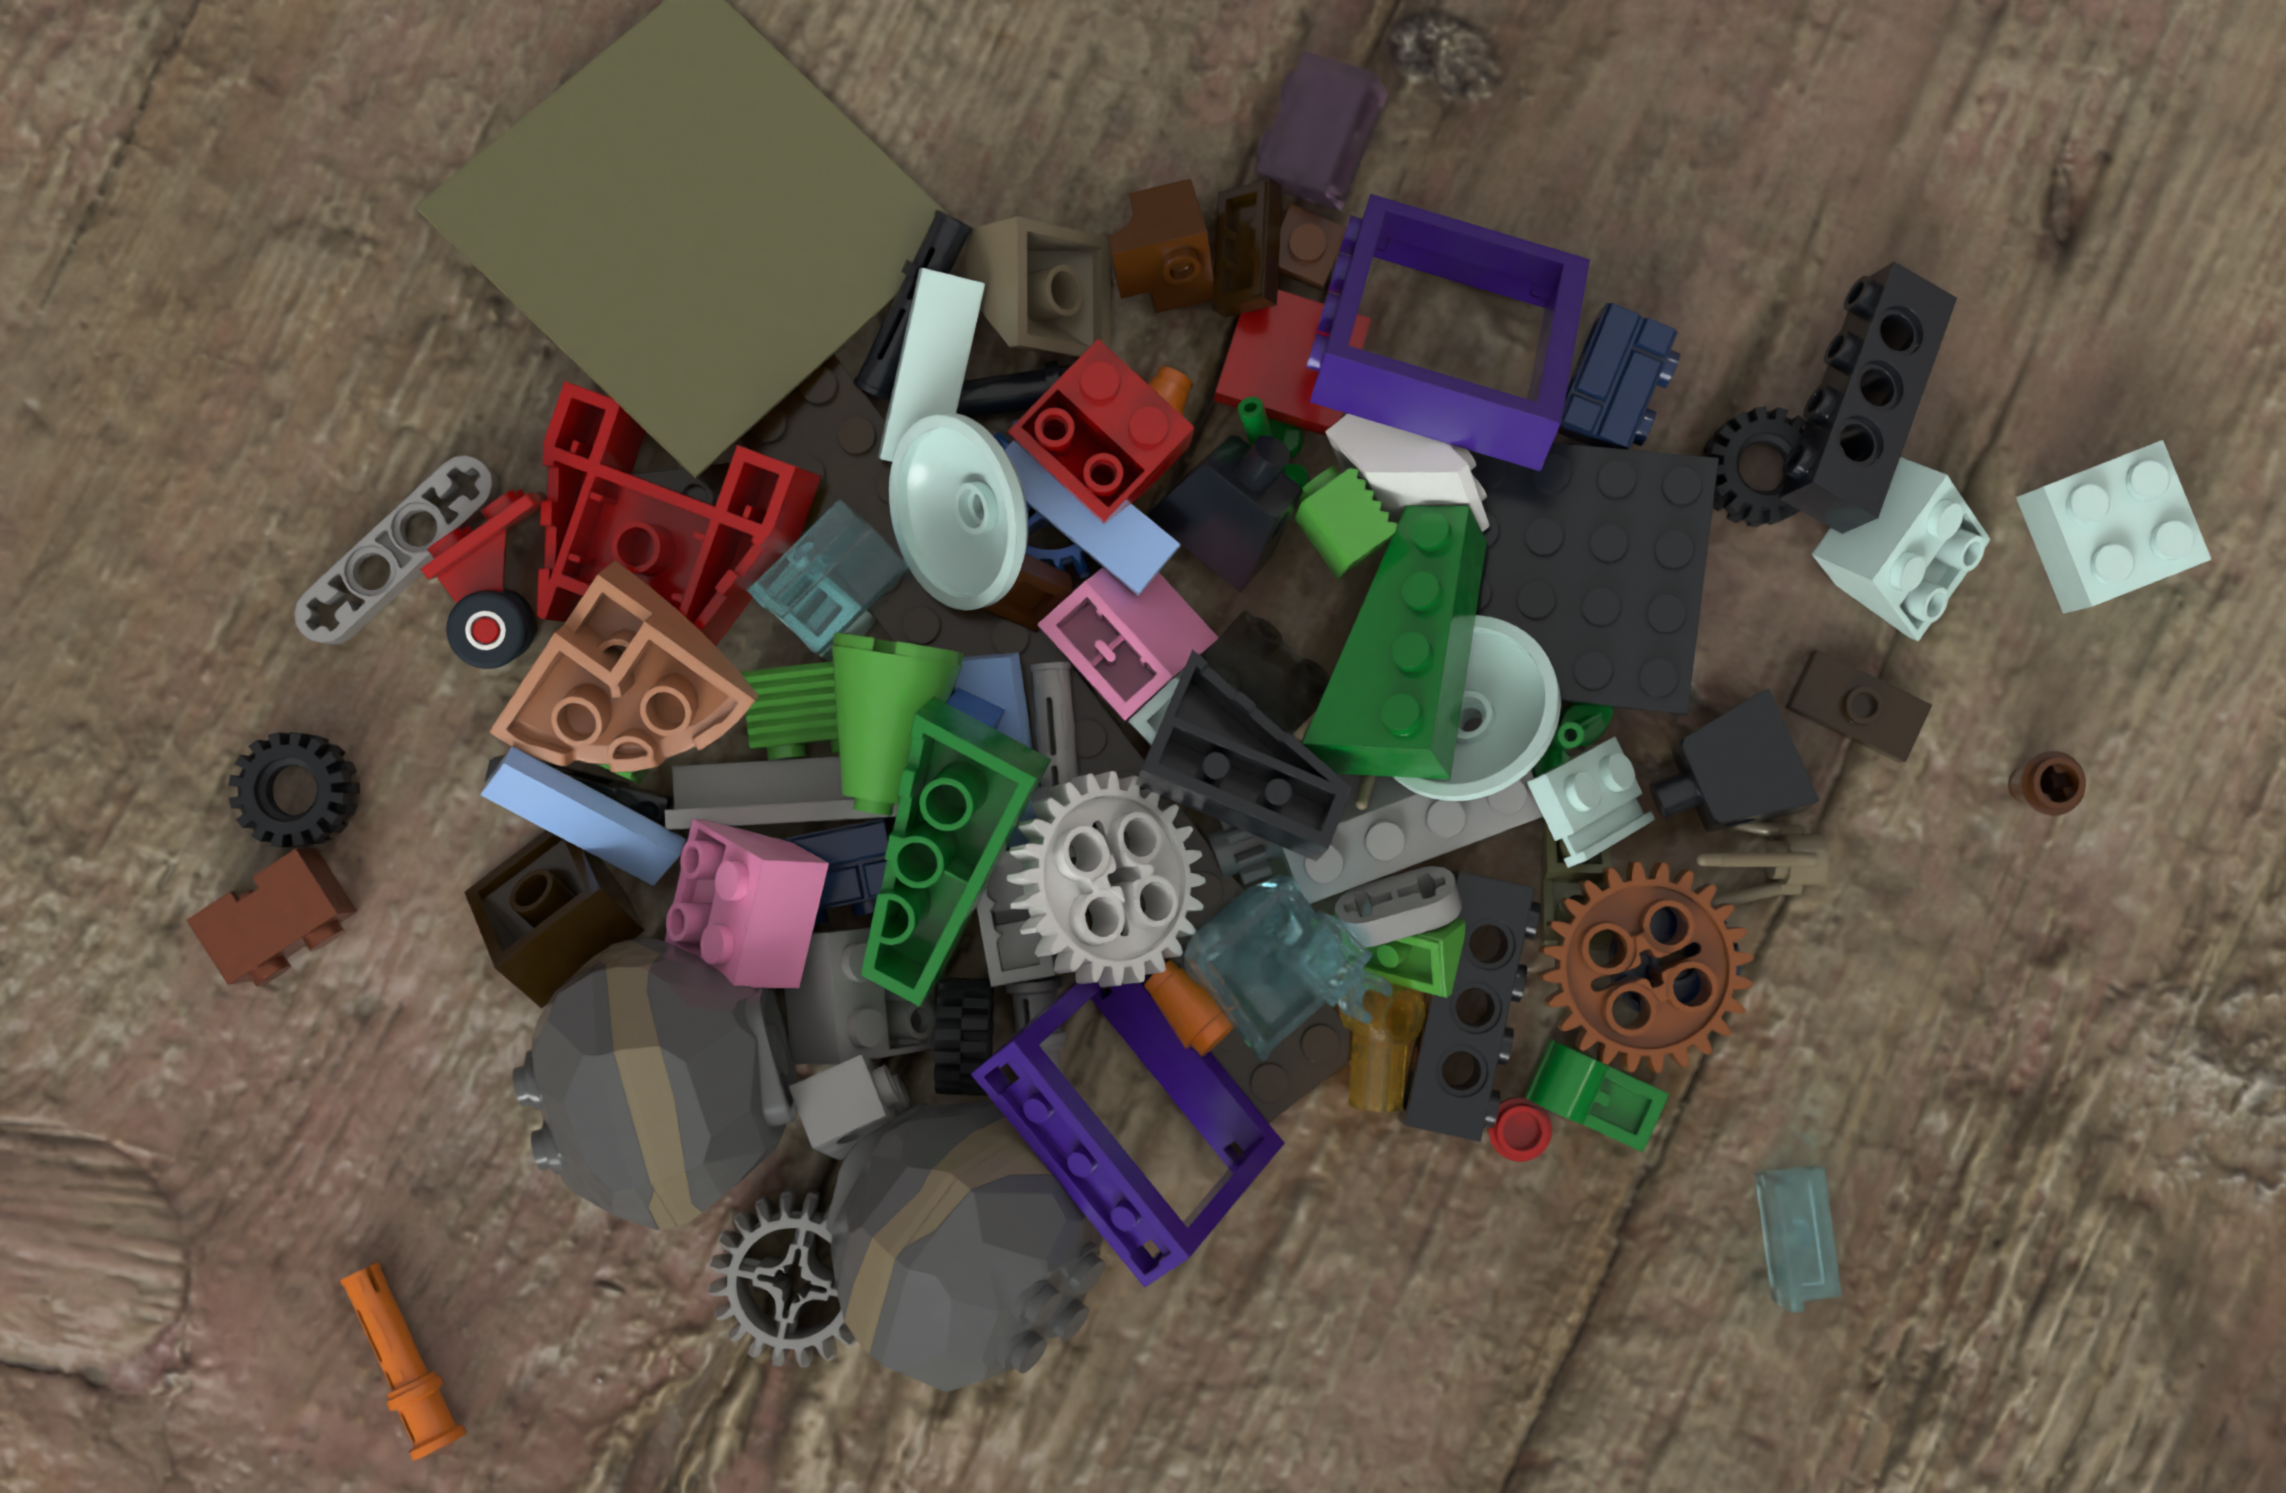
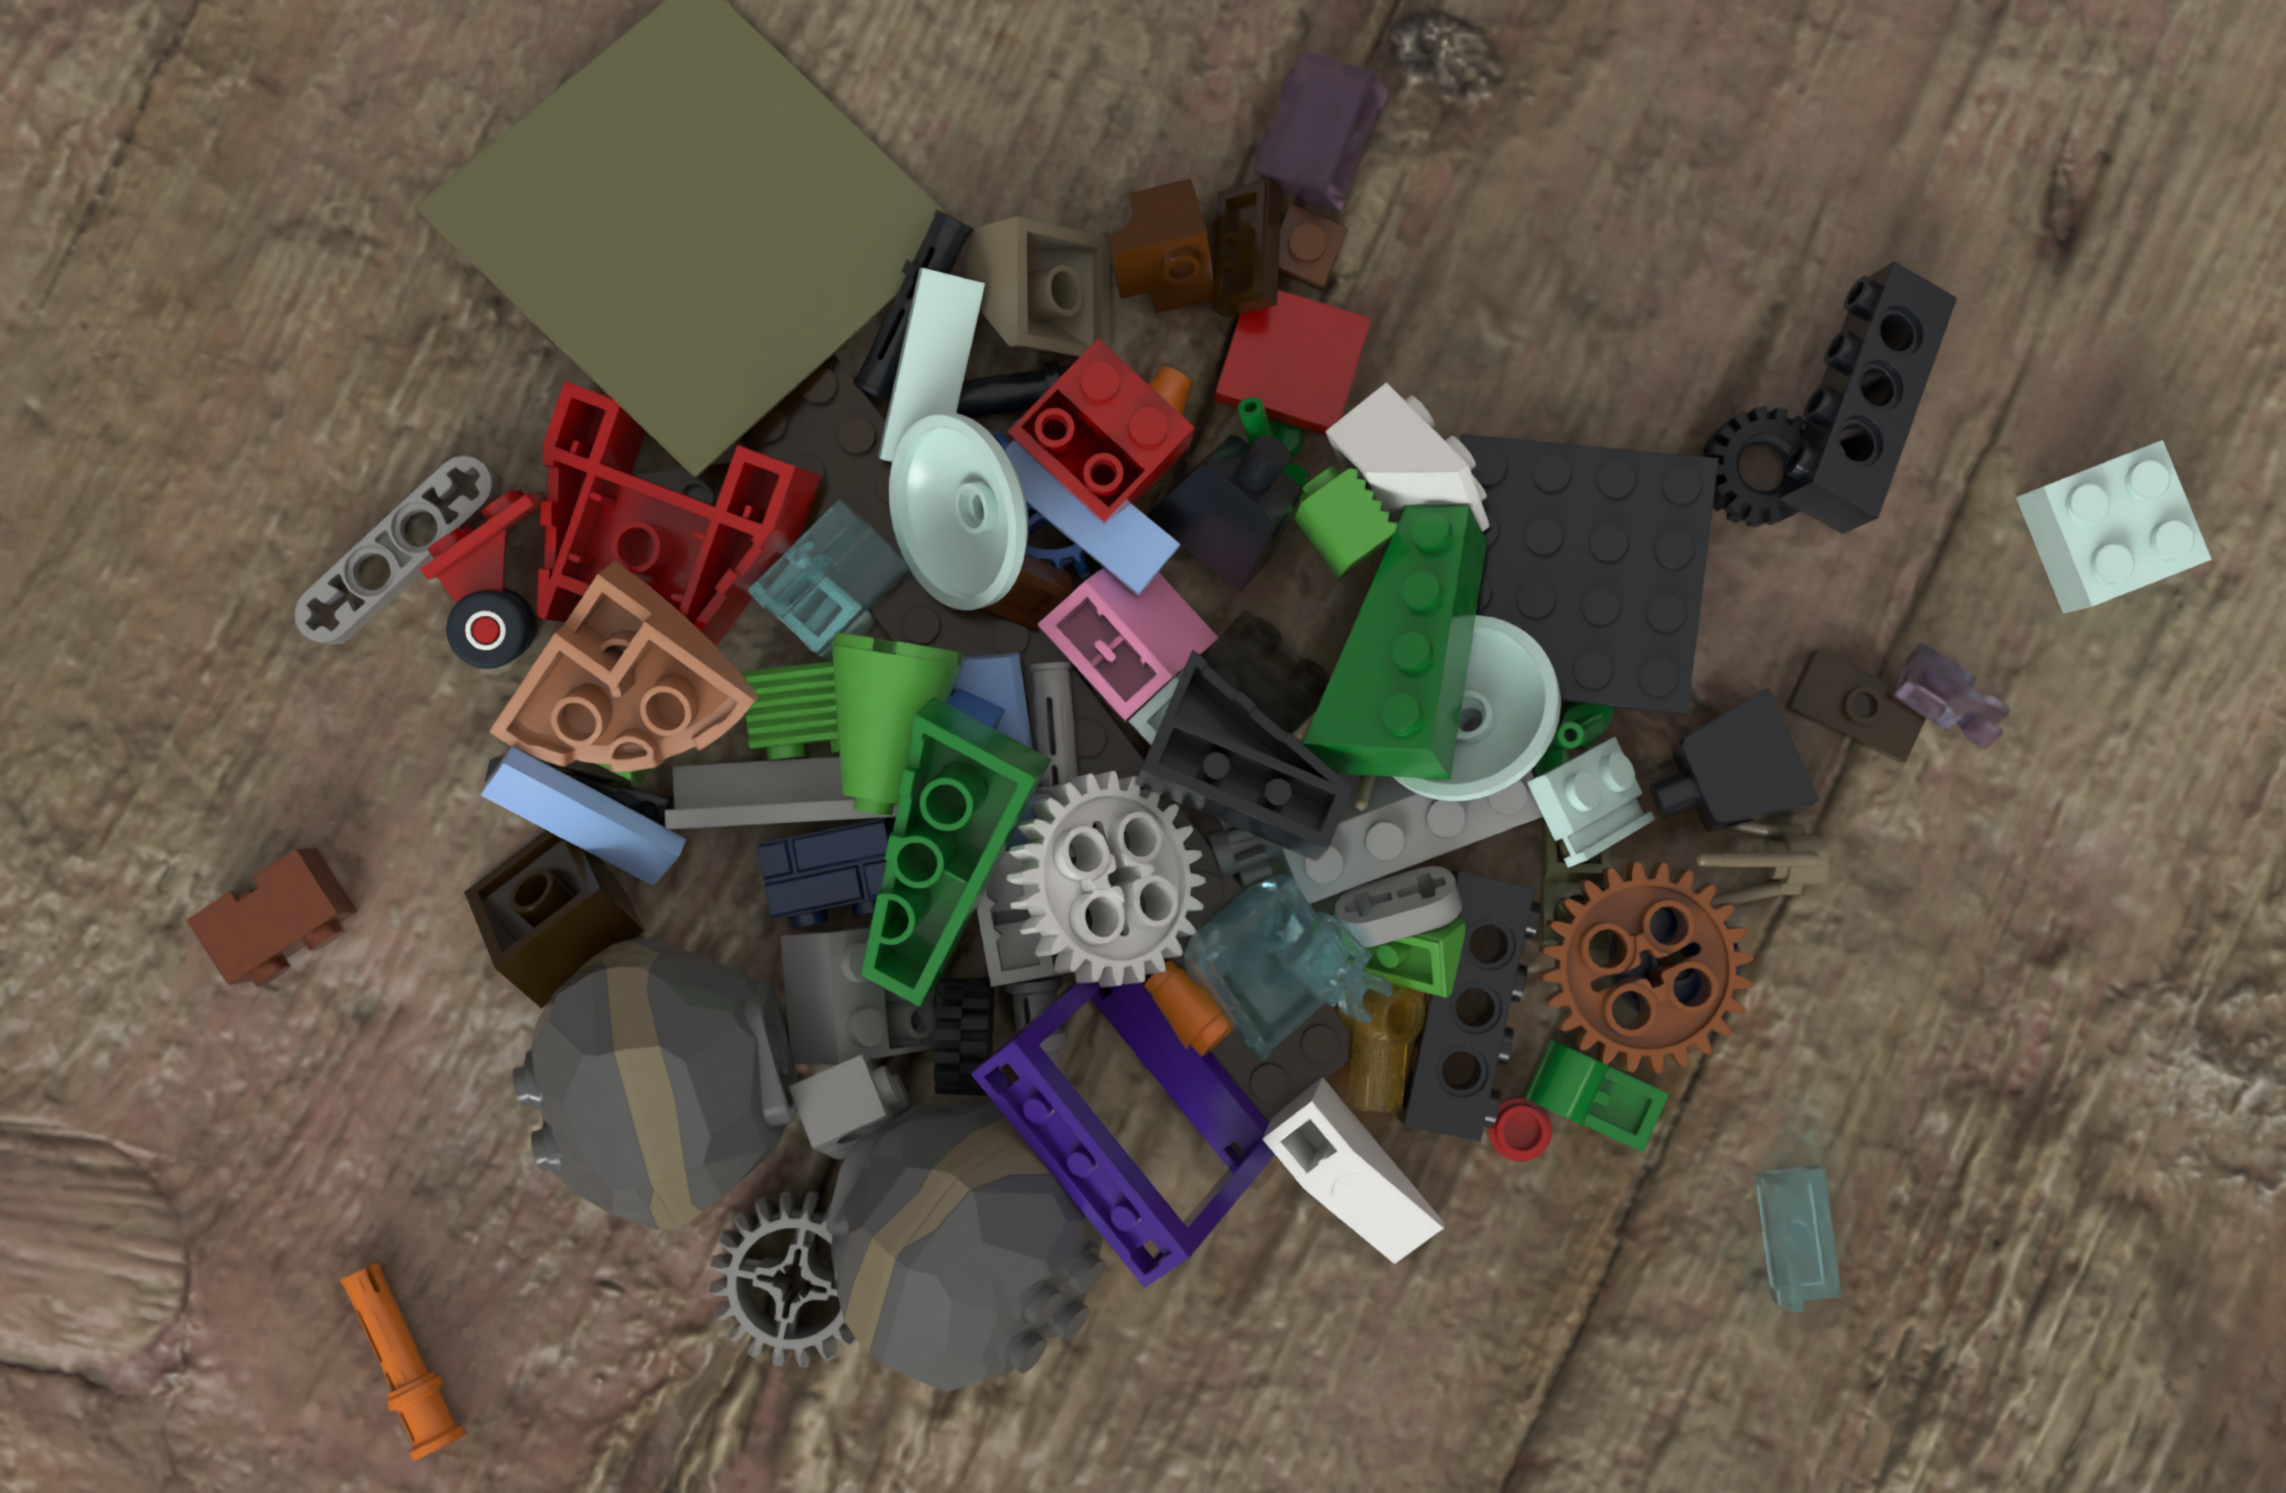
black tyre [228,732,360,847] -> none
bright pink slope [665,819,829,988] -> none
dark purple window [1306,194,1590,471] -> none
dark blue brick [1557,303,1681,450] -> none
light aqua slope [1812,457,1991,641] -> none
reddish brown cone [2008,751,2086,816] -> none
none -> white slope [1262,1077,1445,1264]
none -> clear purple plate [1893,643,2010,749]

